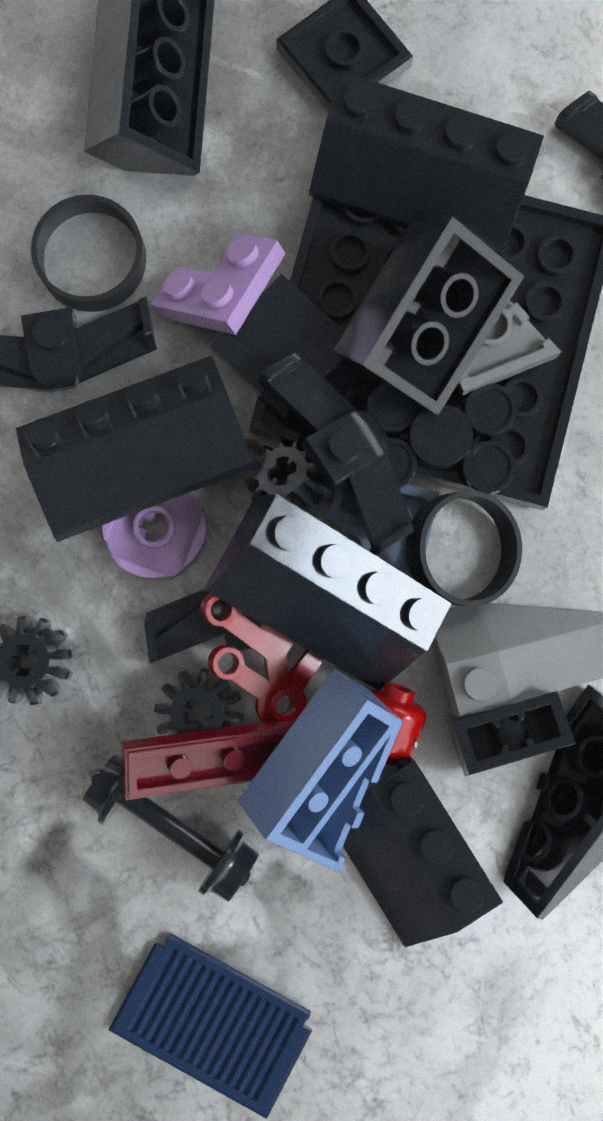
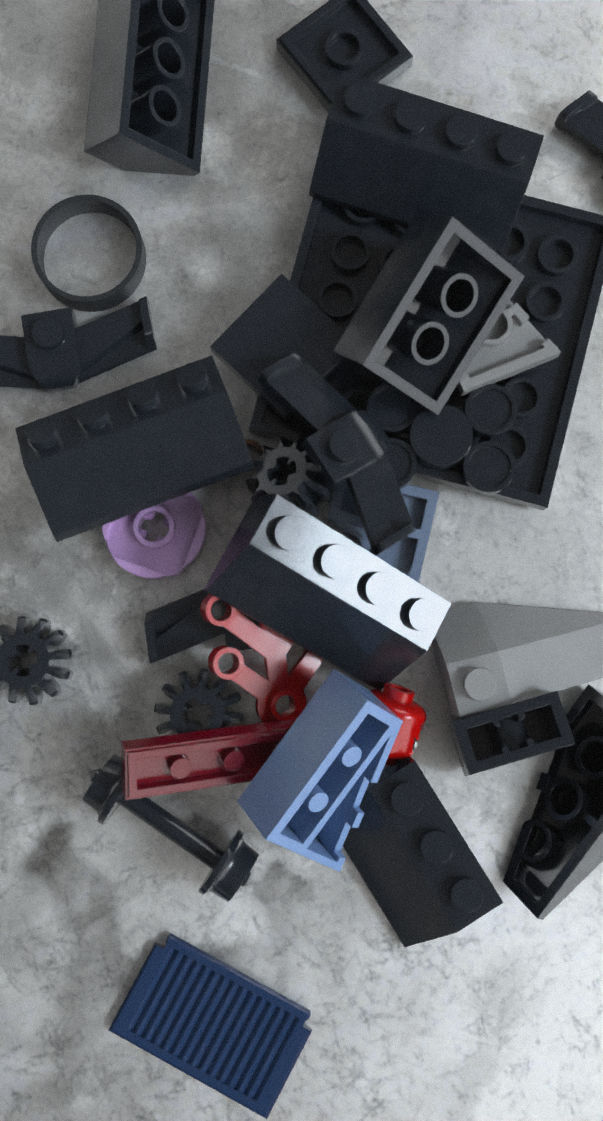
lavender plate [150,233,285,335] -> none
black tyre [406,490,522,606] -> none

